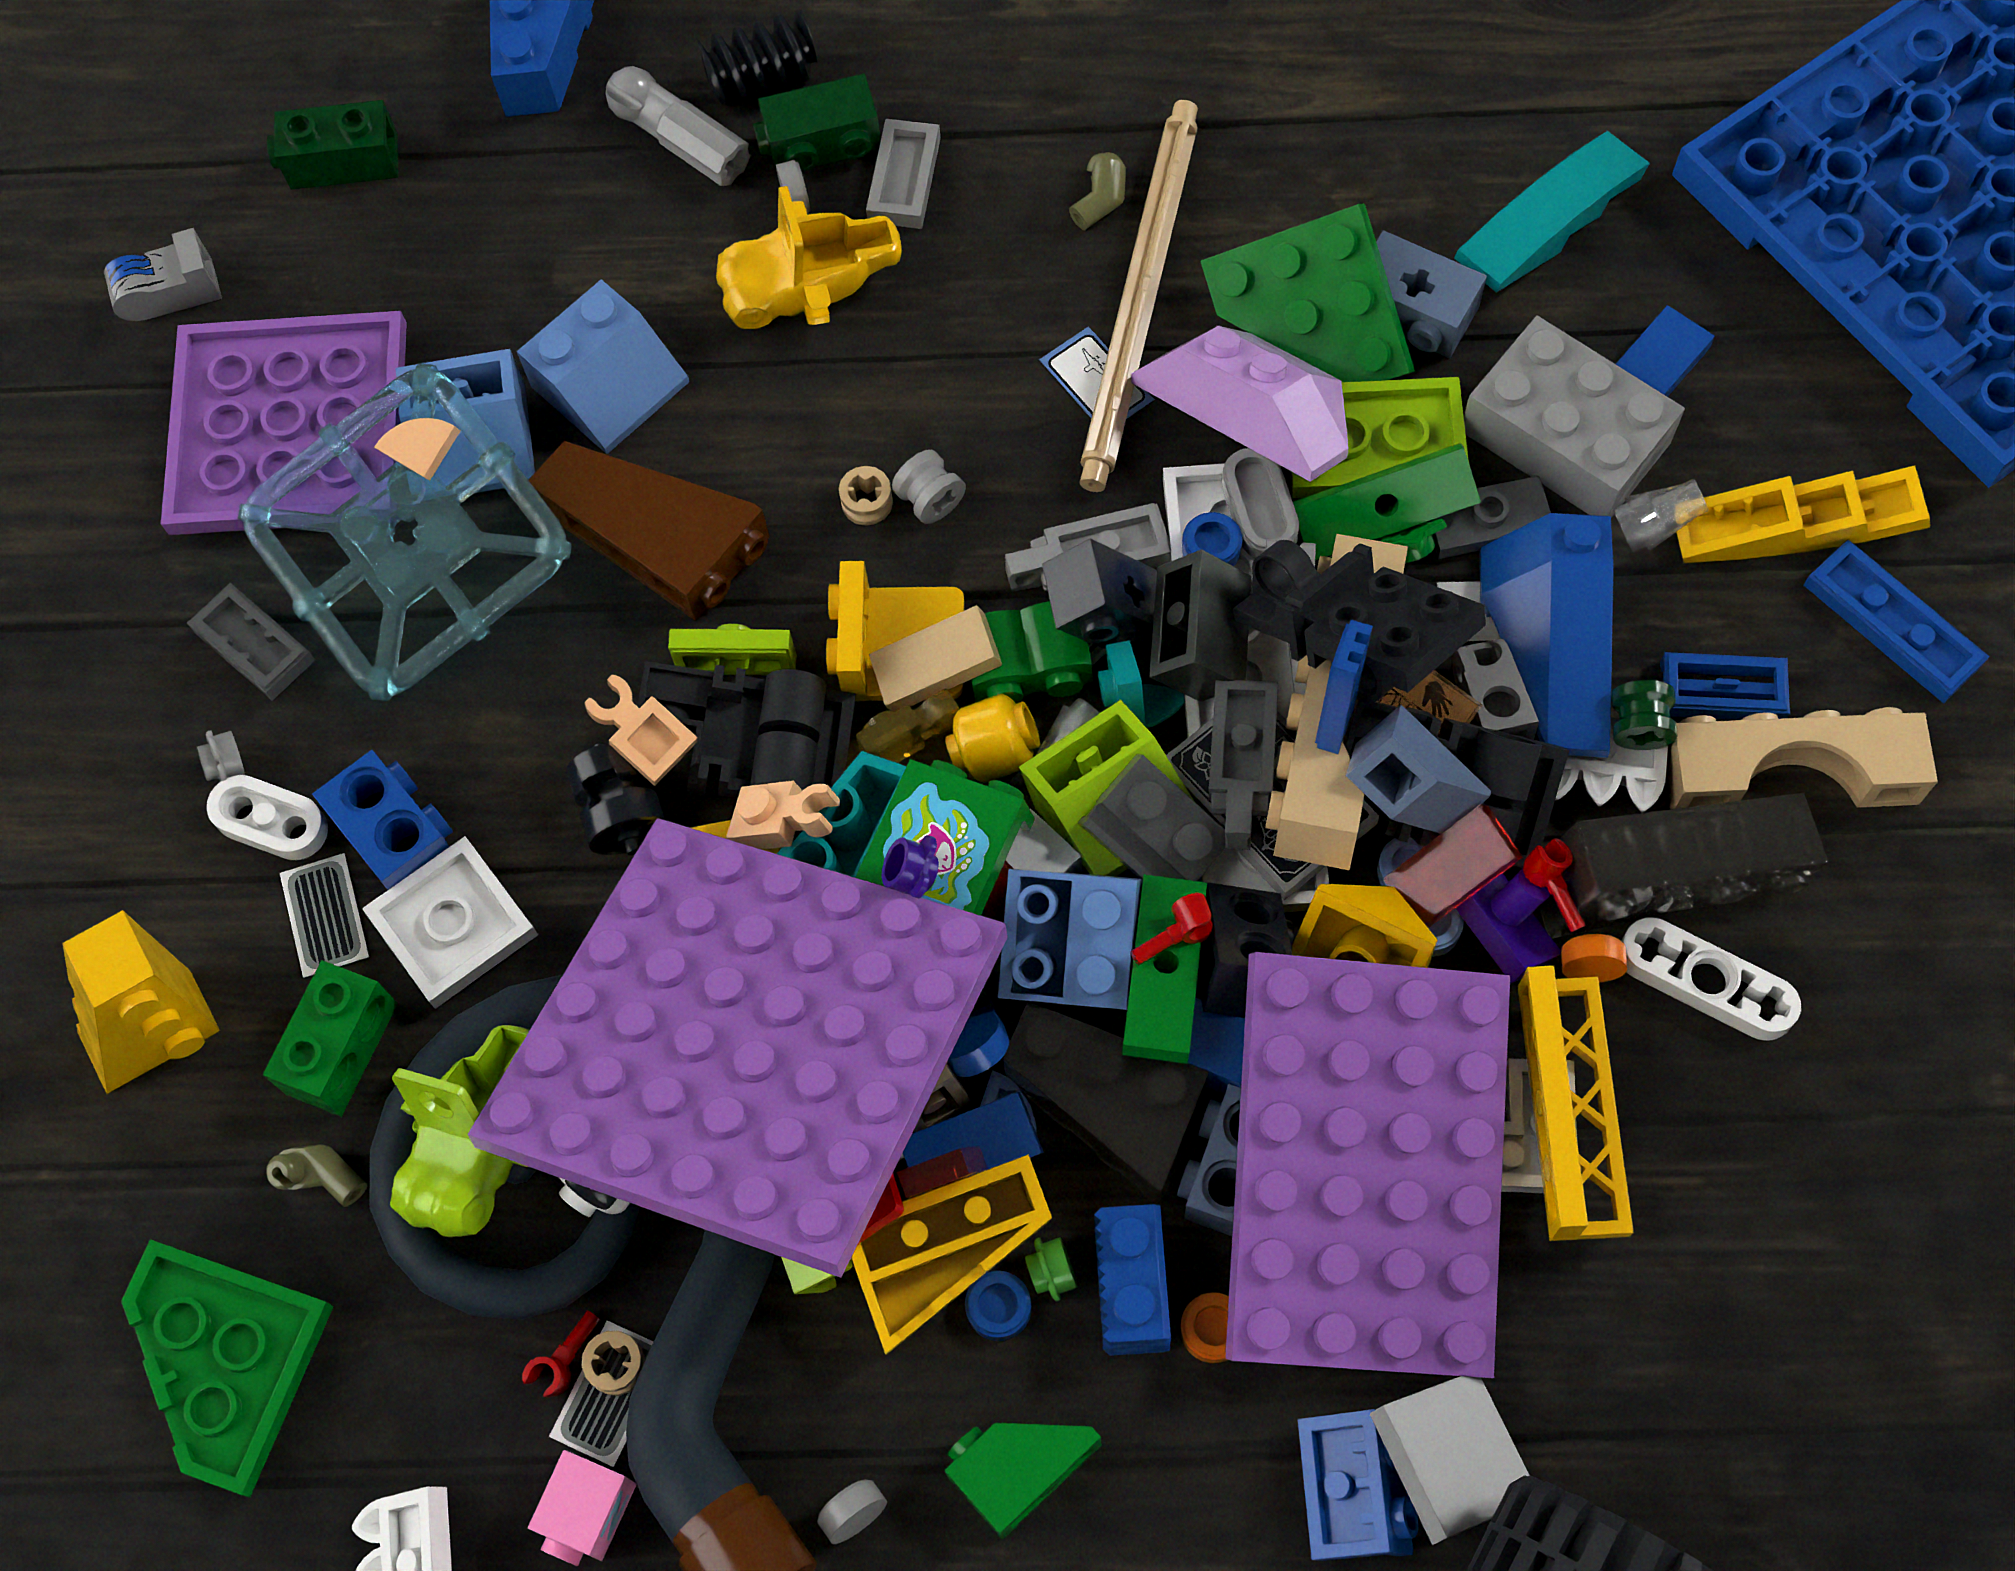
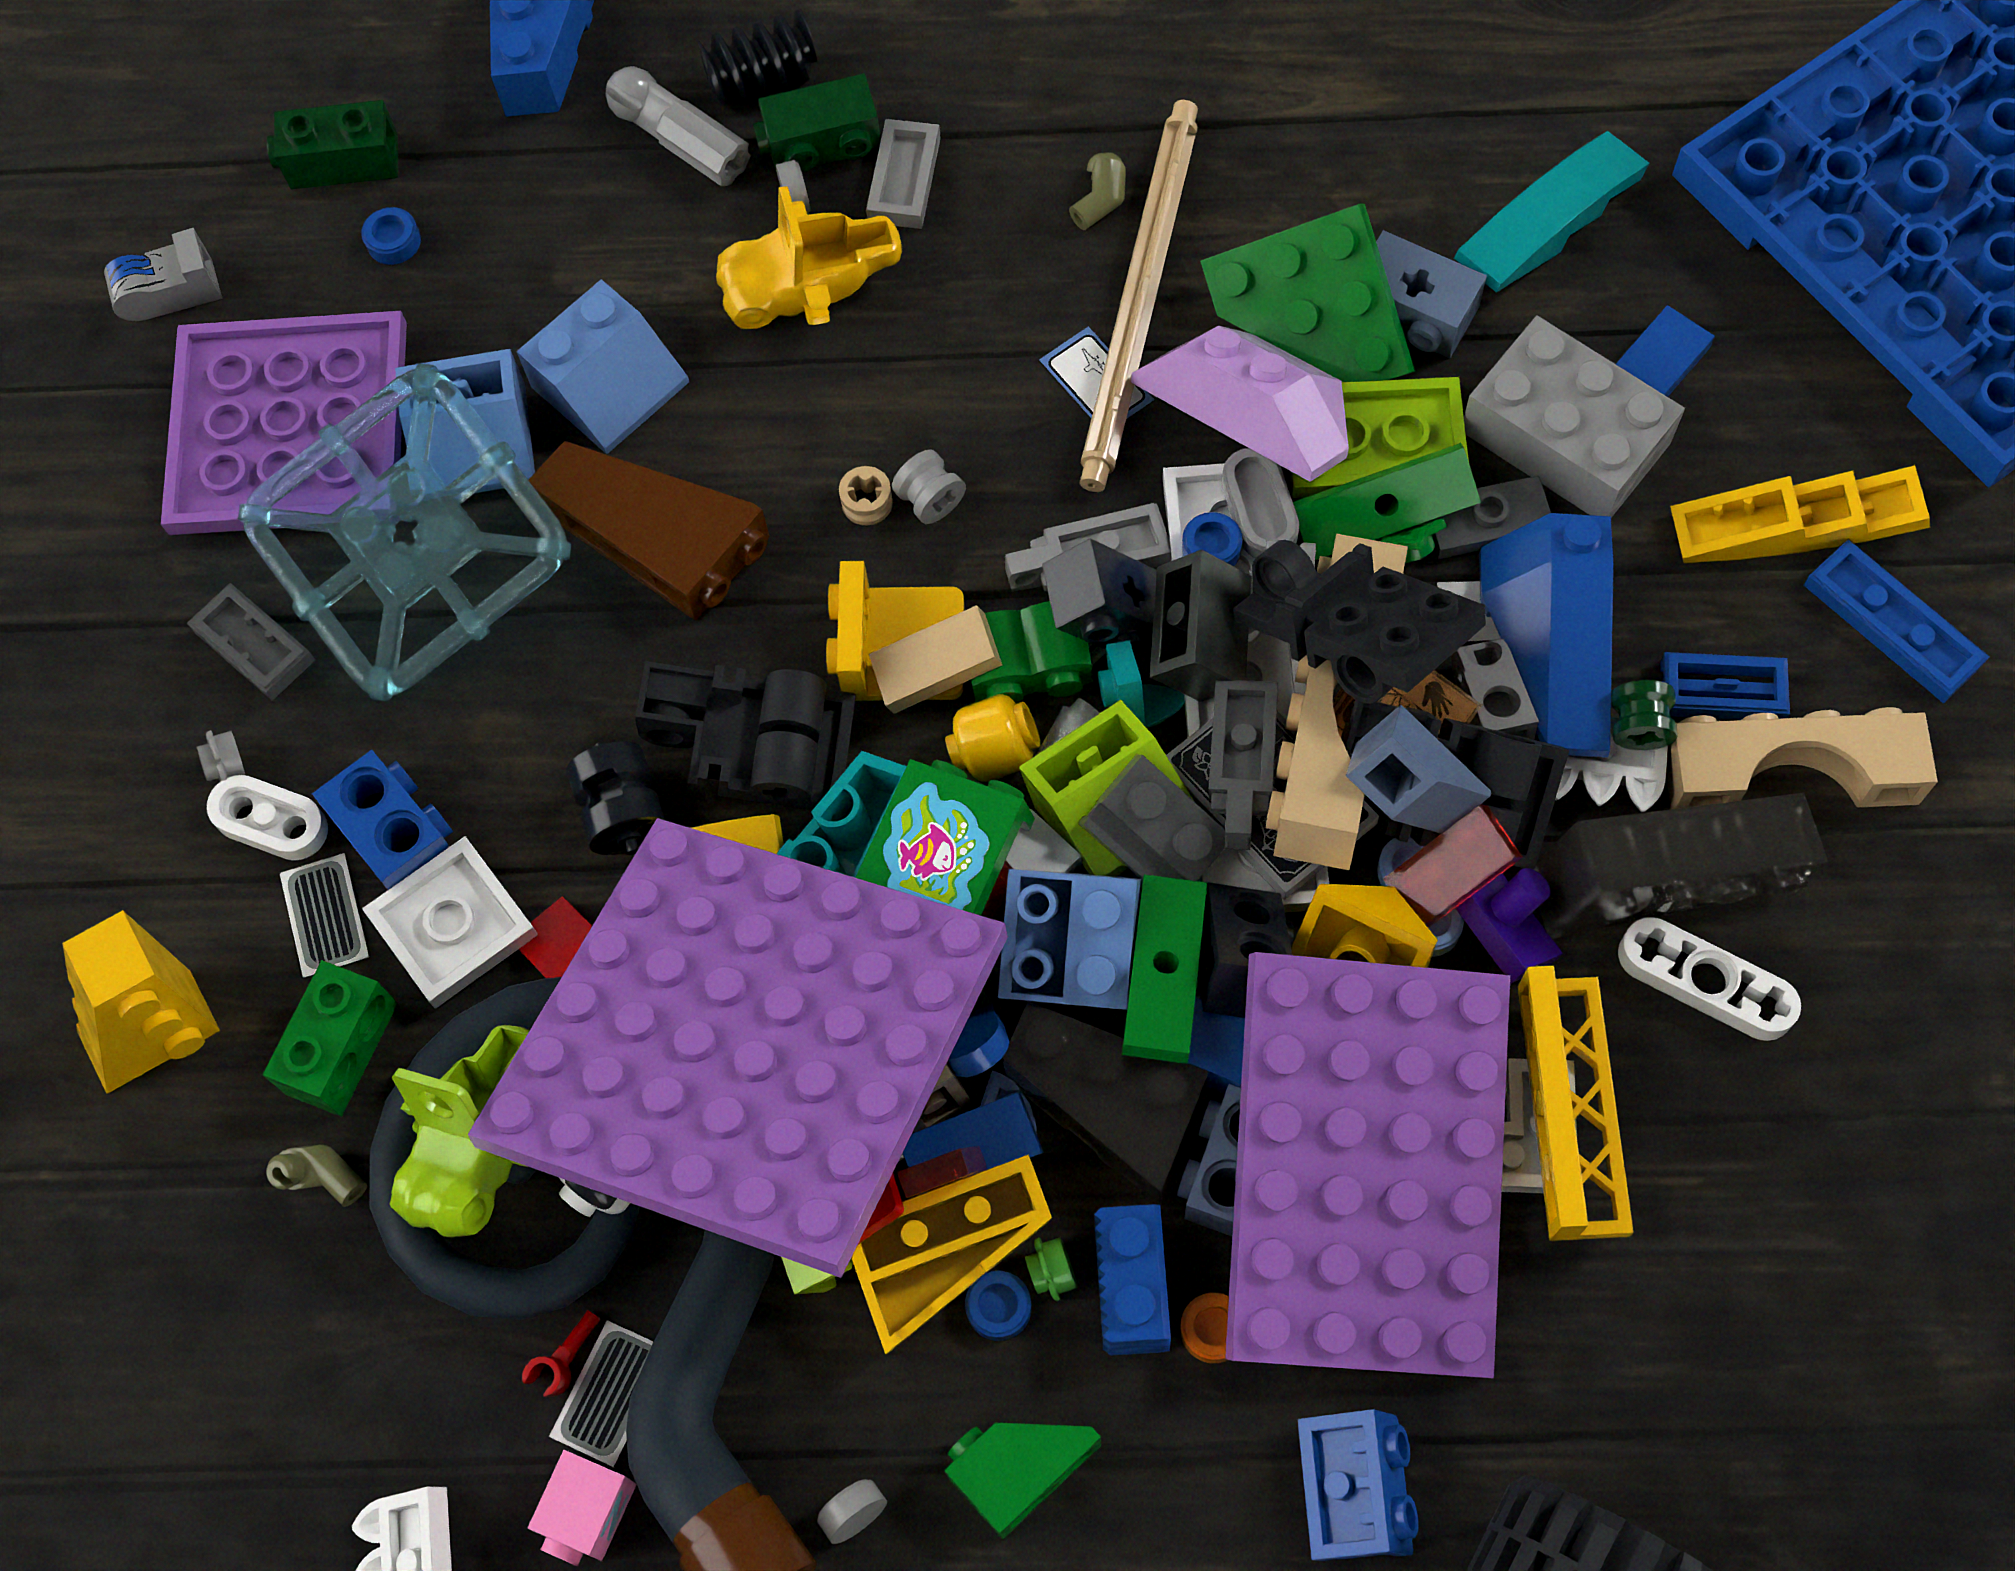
green plate [121,1239,334,1498] -> none
light nougat tile [374,418,461,481] -> none
tan bush [581,1331,646,1396] -> none
light nougat plate [585,674,698,786] -> none
lime plate [668,624,797,675] -> none
light nougat plate [726,780,840,849] -> none
clear yellow plate [856,688,959,763] -> none
dark purple plate [882,835,939,899] -> none
red hand [1130,893,1213,965] -> none
blue tile [1315,620,1373,754] -> none
light grey tile [1370,1376,1529,1545] -> none
red hand [1523,838,1586,932] -> none
orange tile [1561,934,1627,983] -> none
clear cone [1613,479,1709,552] -> none
none -> blue tile [361,207,421,265]
none -> red sticker [519,896,592,978]

